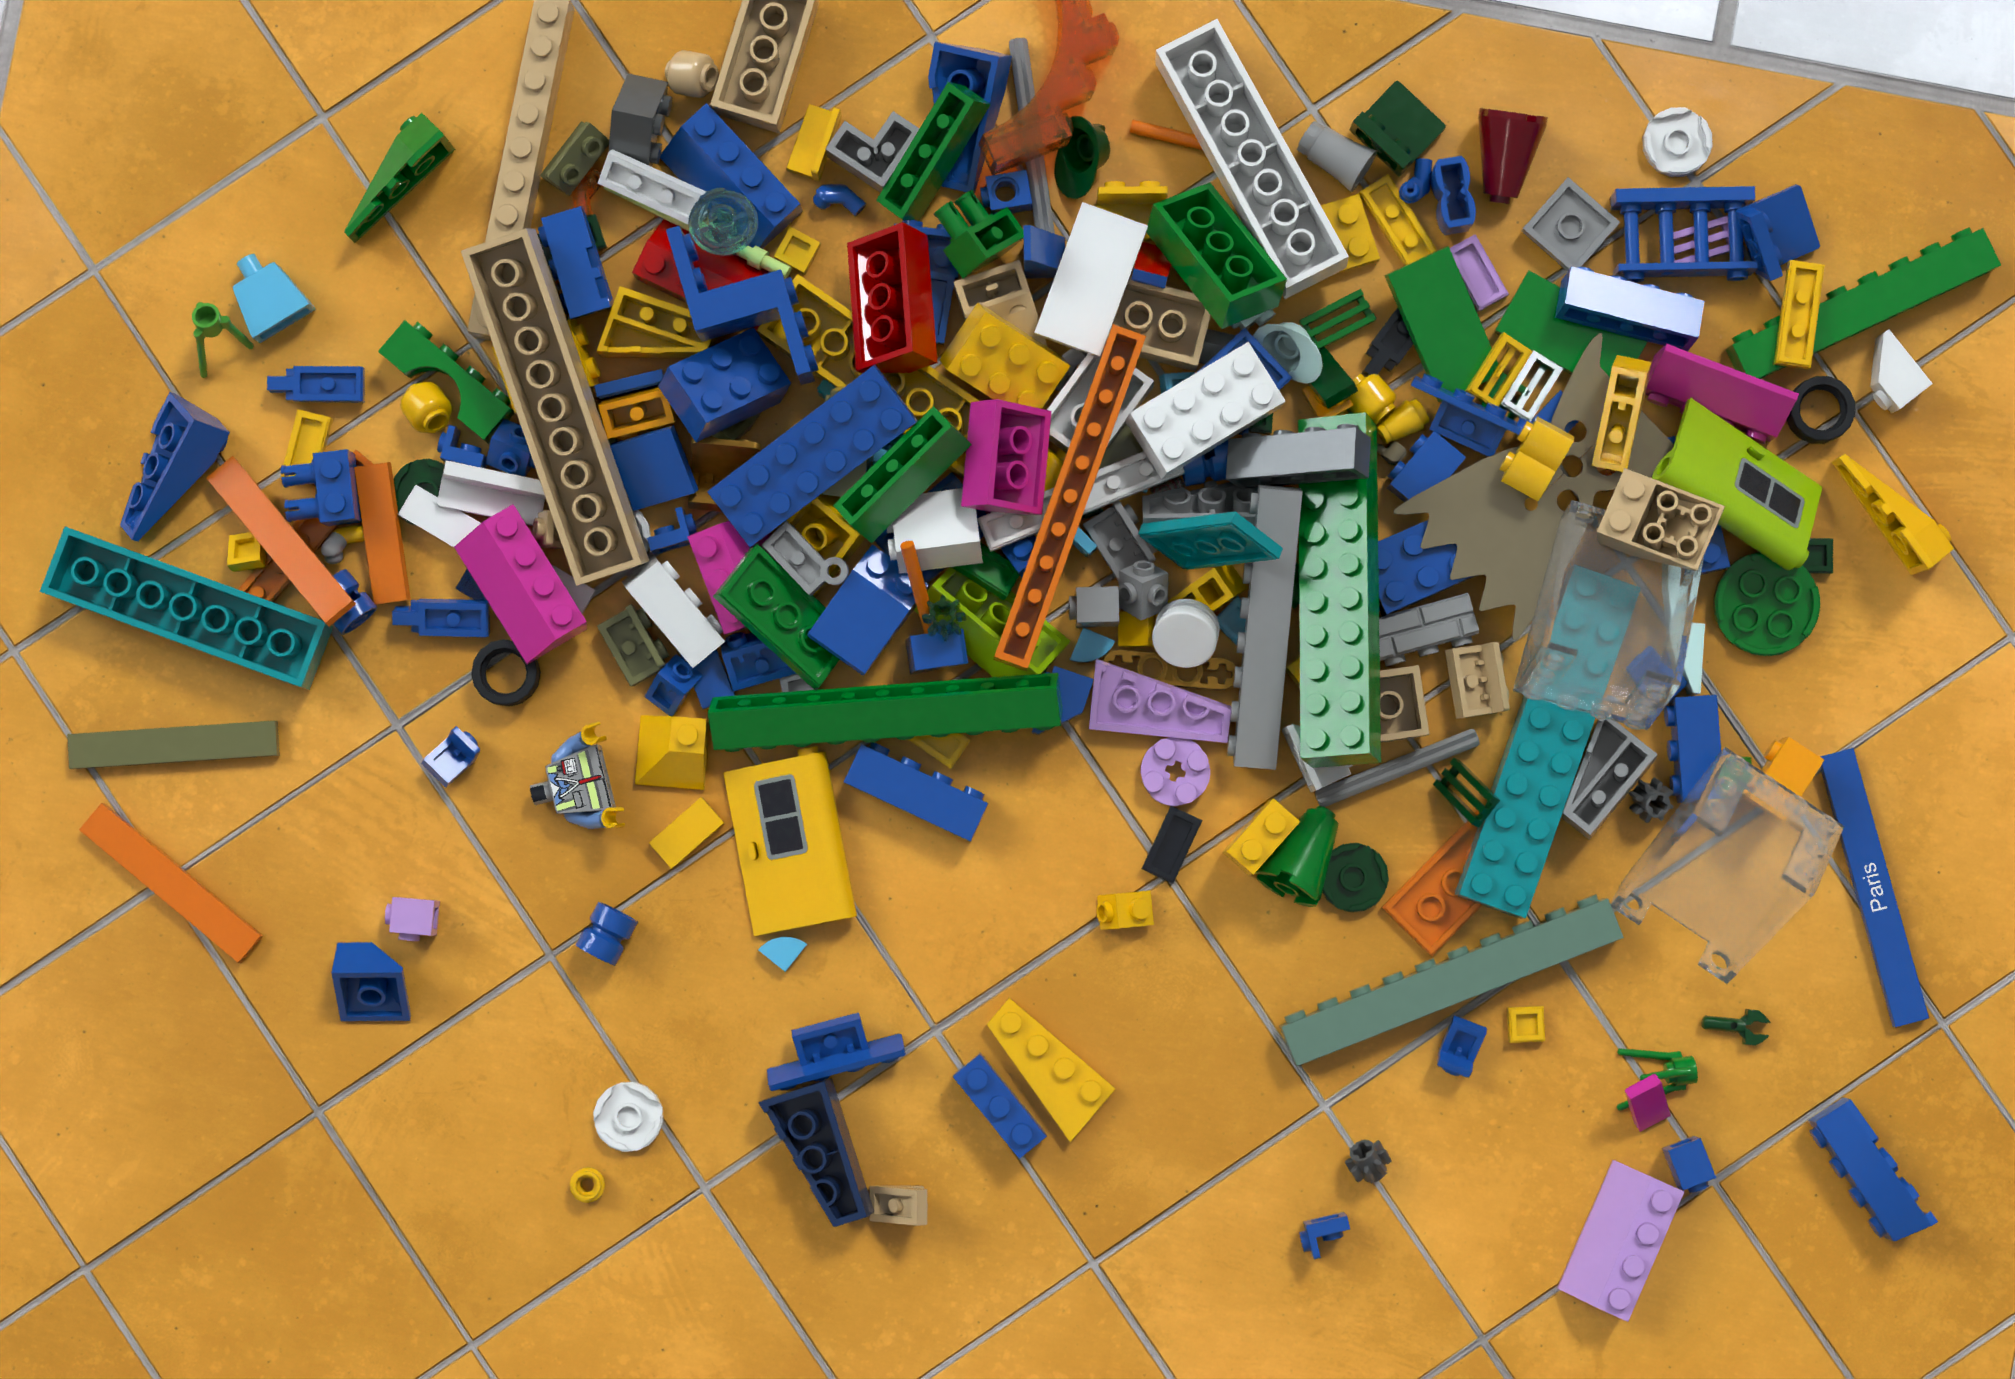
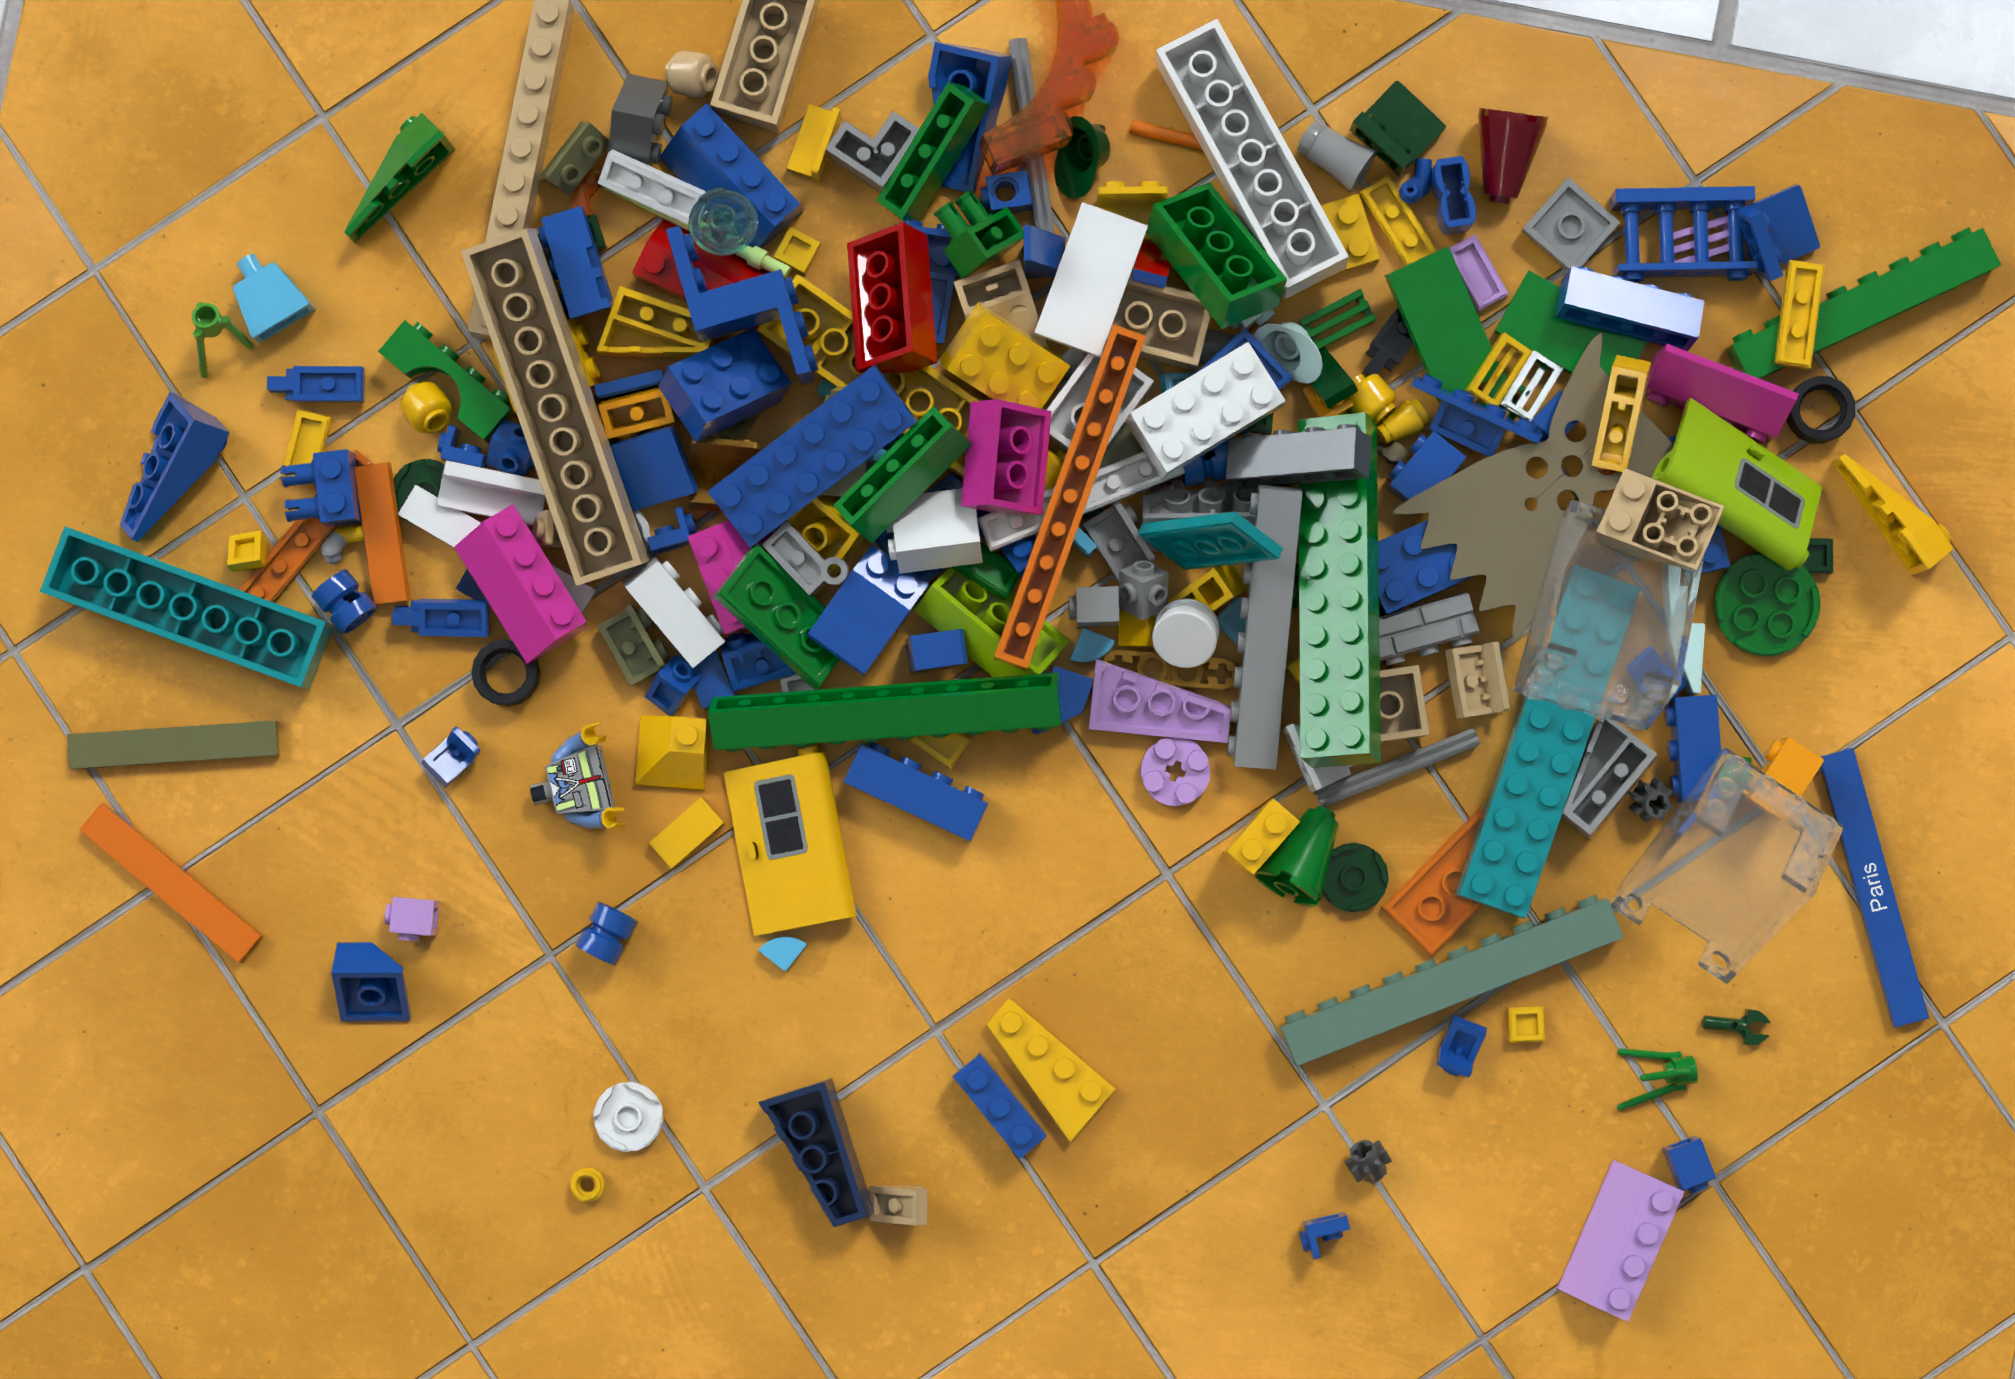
orange tile [206,456,356,627] -> none
blue bracket [767,1012,906,1091] -> none
blue arm [813,184,866,217] -> none
orange bar [900,541,937,634] -> none
clear green gear [922,595,967,641] -> none
yellow bracket [1096,890,1154,930] -> none
black tile [1141,806,1202,884] -> none
dark green tile [1433,758,1500,827] -> none
yellow brick [1499,416,1574,501] -> none
dark pink tile [1625,1074,1671,1132] -> none
white tile [1642,107,1713,177] -> none
blue wedge [1808,1097,1938,1241] -> none
white slope [1870,329,1933,414] -> none

